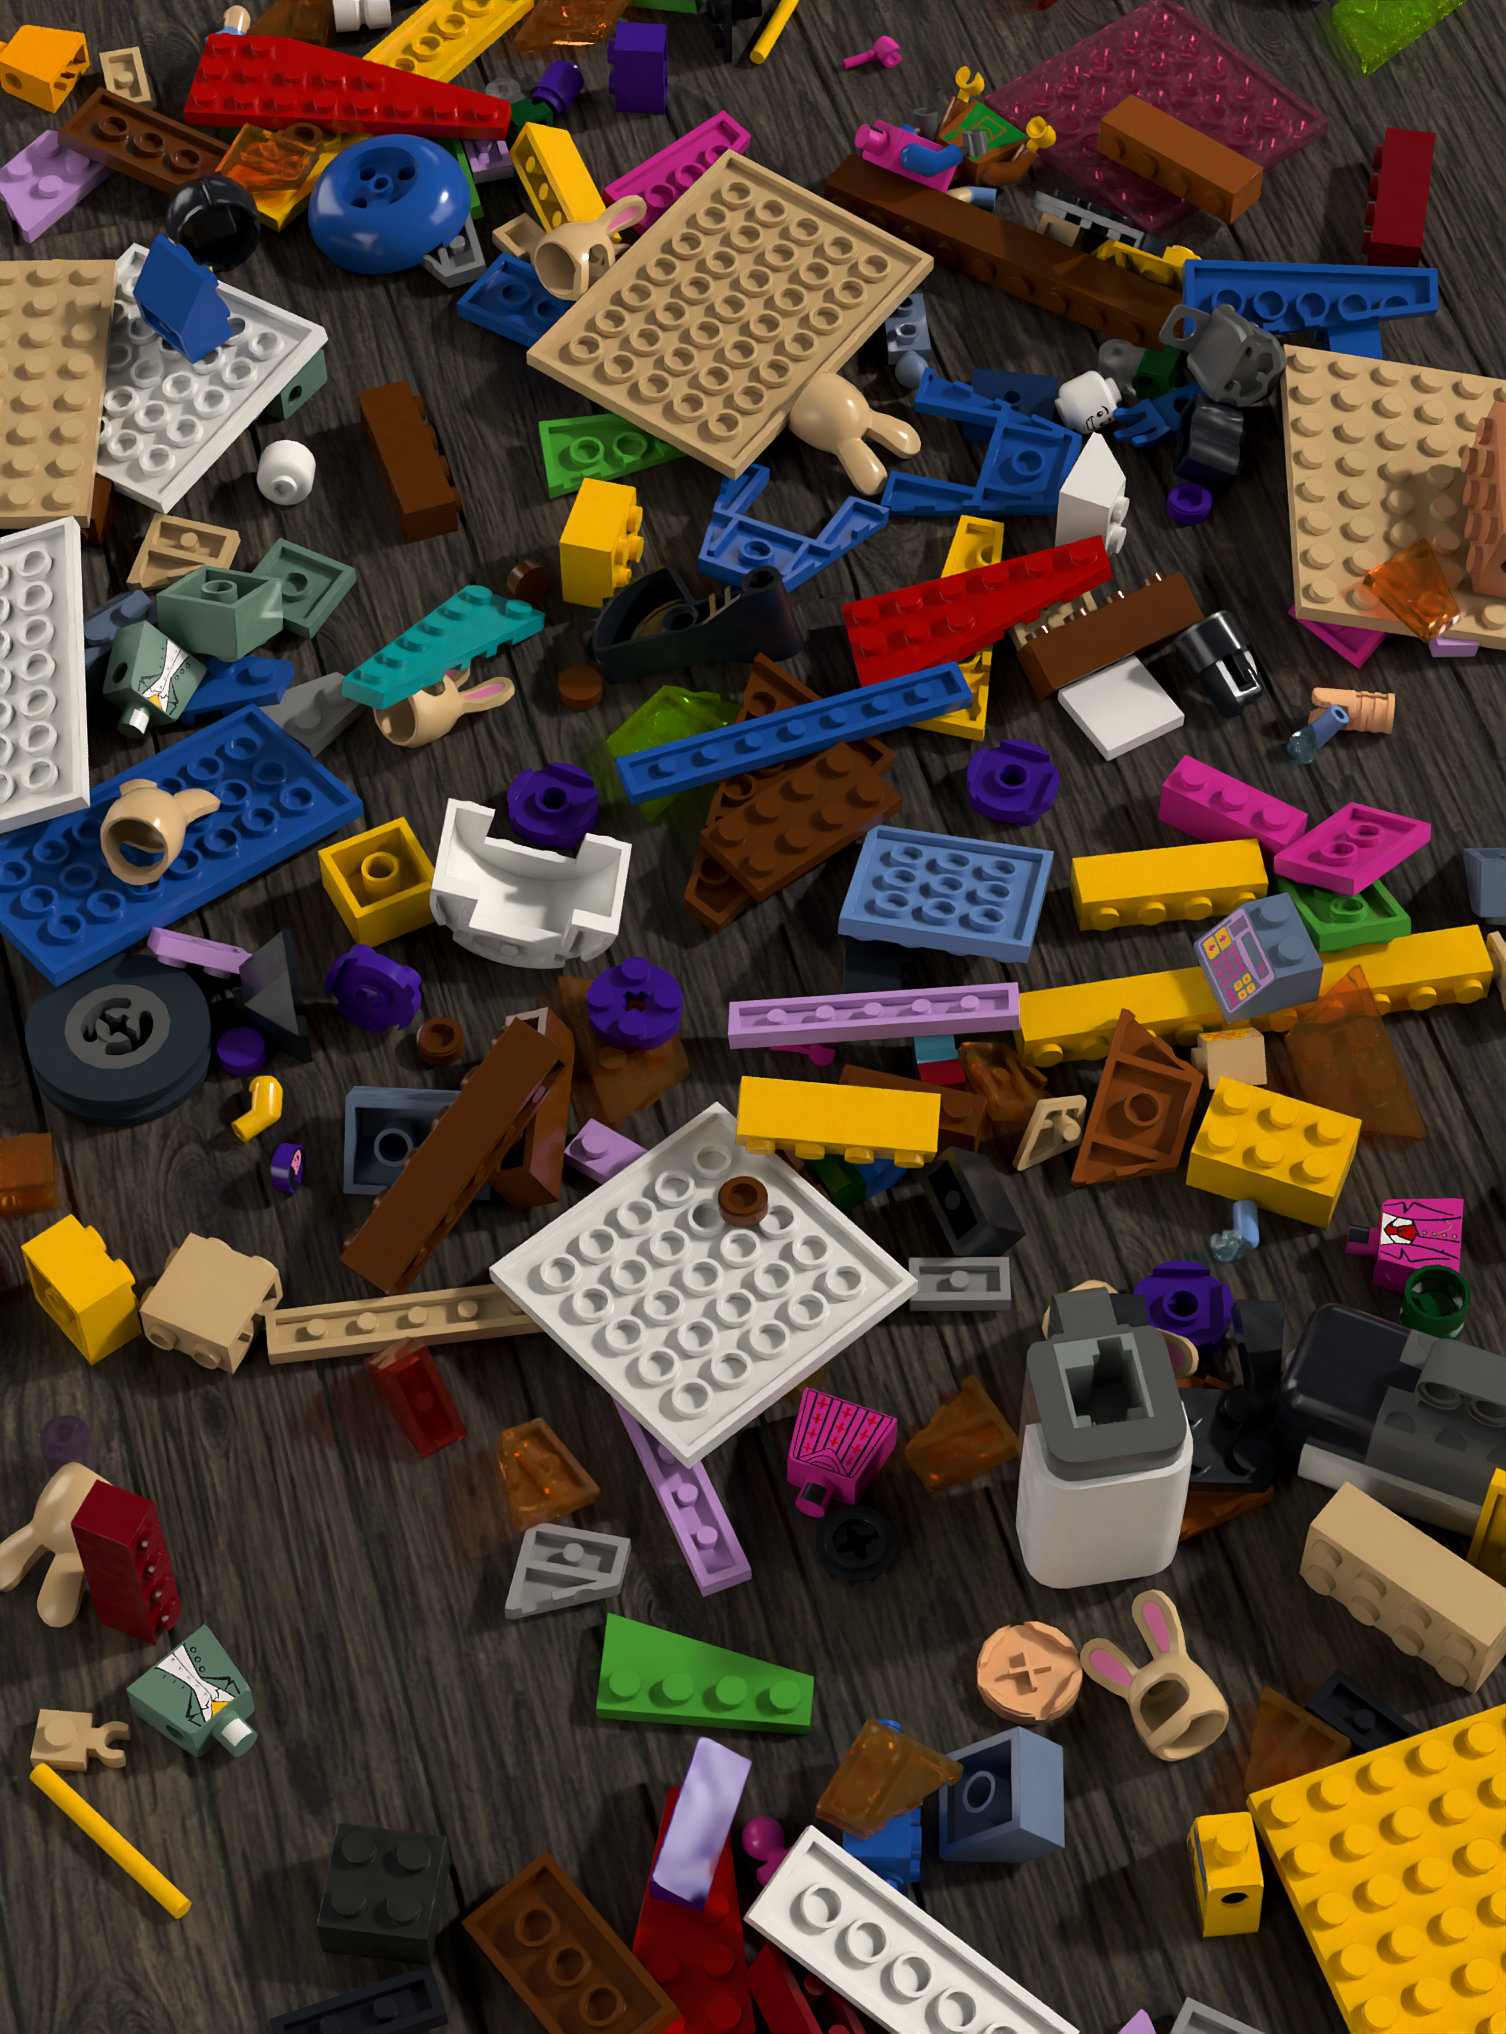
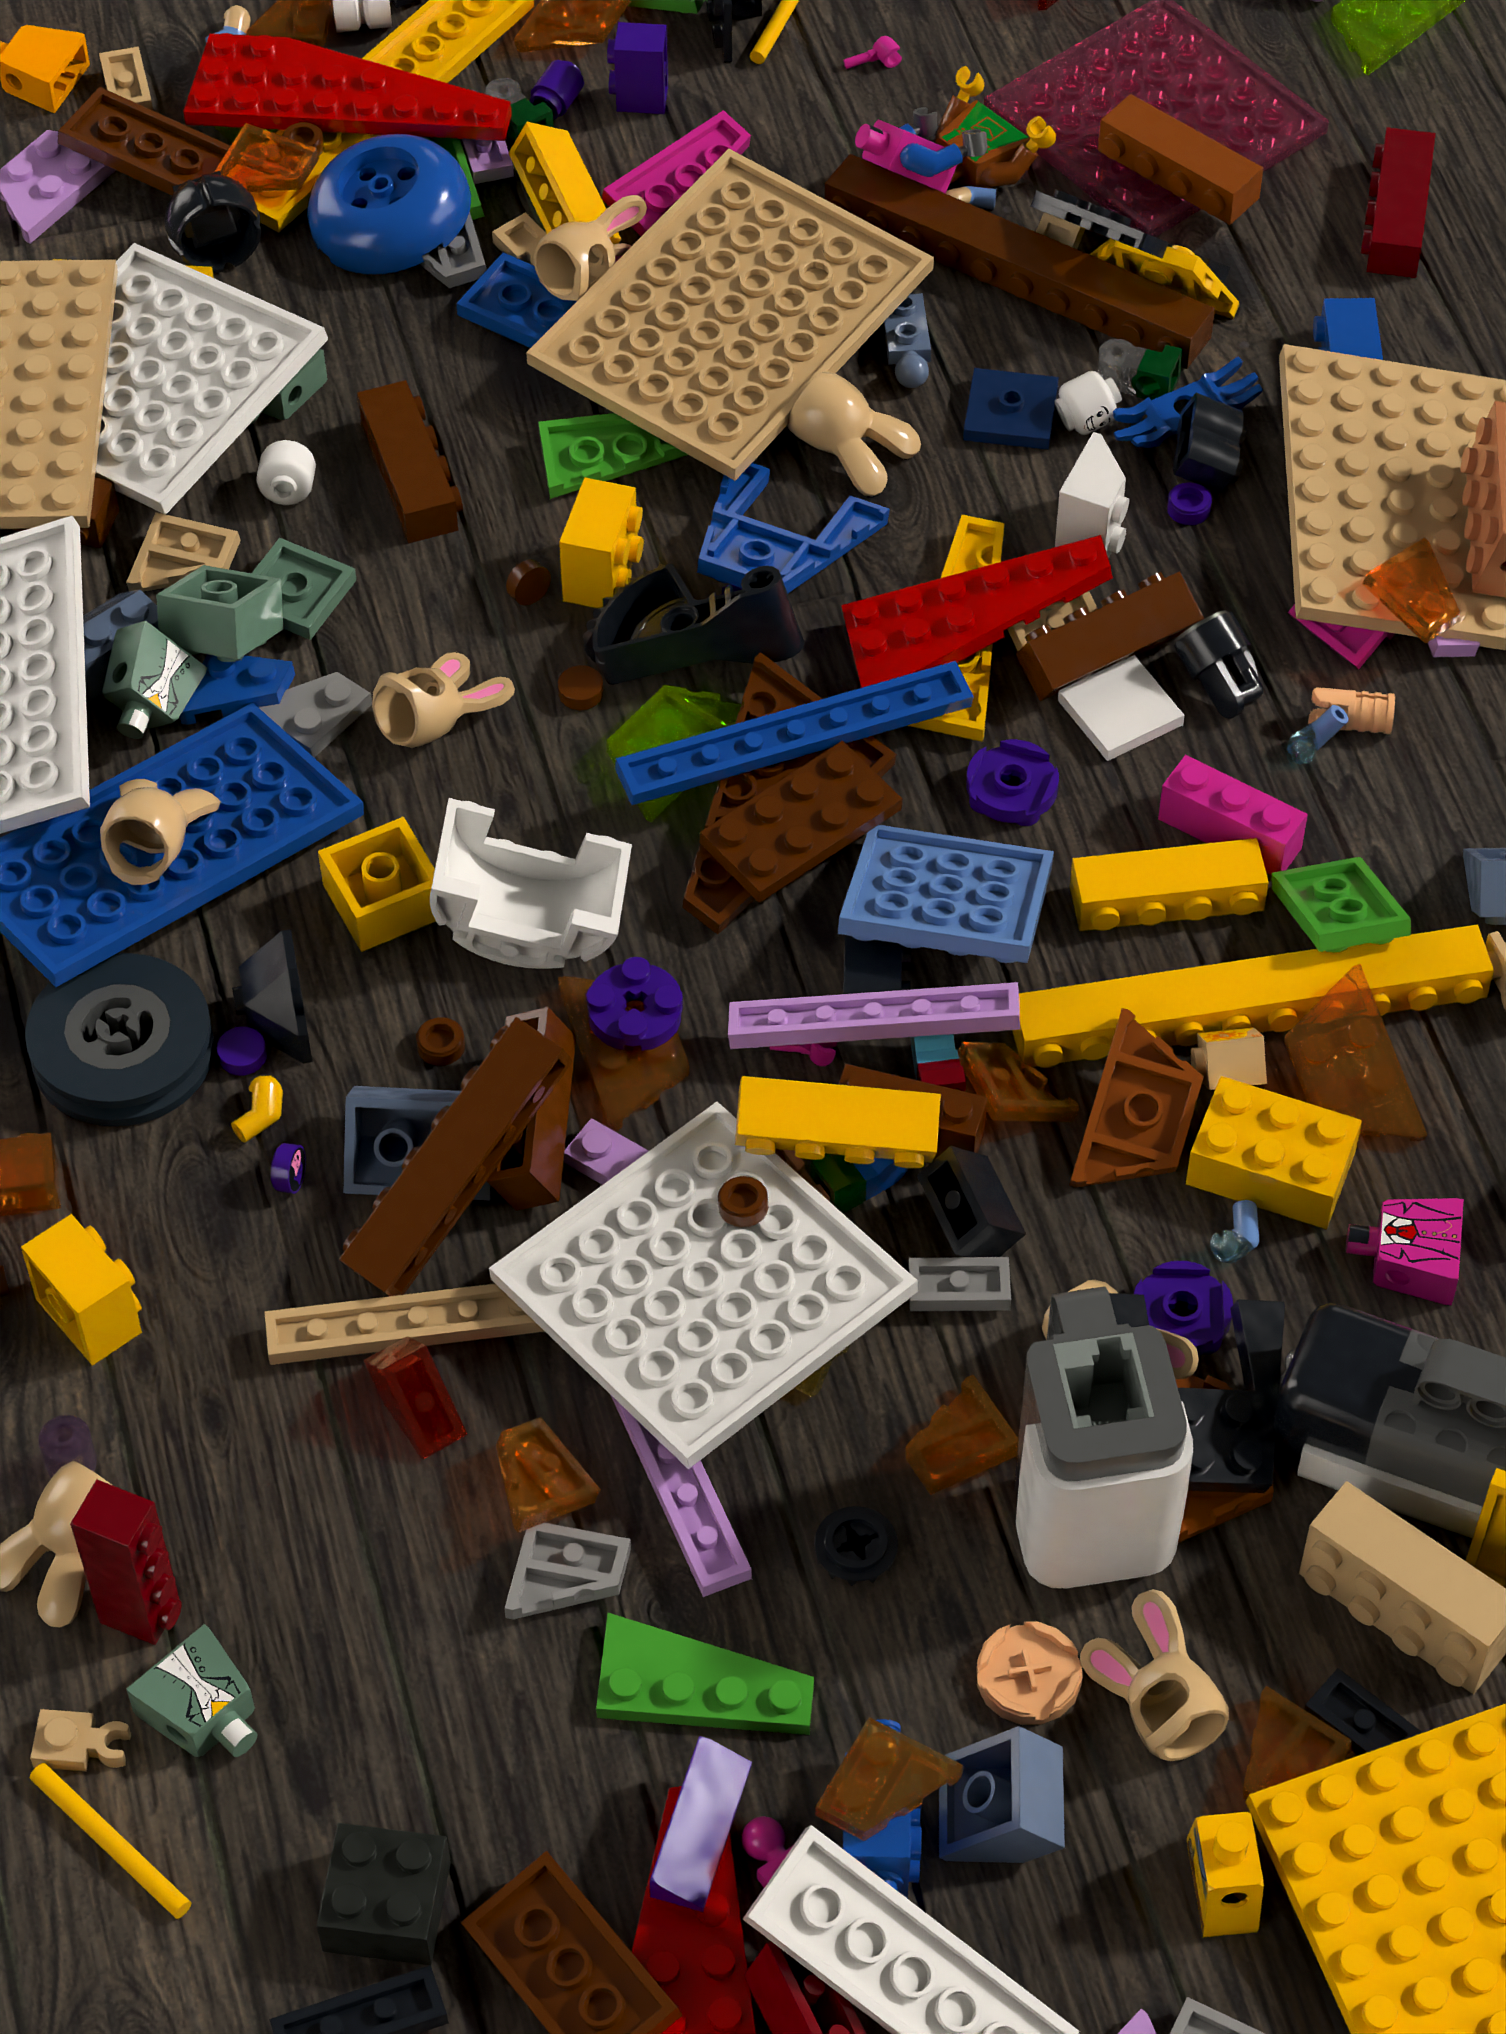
blue slope [133,234,234,364] -> none
tan brick [139,1232,283,1374] -> none
lavender plate [147,927,256,979] -> none
dark purple plate [325,944,421,1032] -> none
teal wing [340,585,546,710] -> none
dark purple plate [507,762,600,850] -> none
dark pink torso [787,1387,897,1518] -> none
blue wing [880,367,1082,516] -> none
tan piece [1012,1095,1087,1171] -> none
dark grey piece [1159,304,1287,407] -> none
blue wing [1182,259,1439,338] -> none
sand blue slope [1193,892,1324,1024] -> none
dark pink plate [1274,802,1431,897] -> none
dark green wheel [1397,1264,1471,1342] -> none

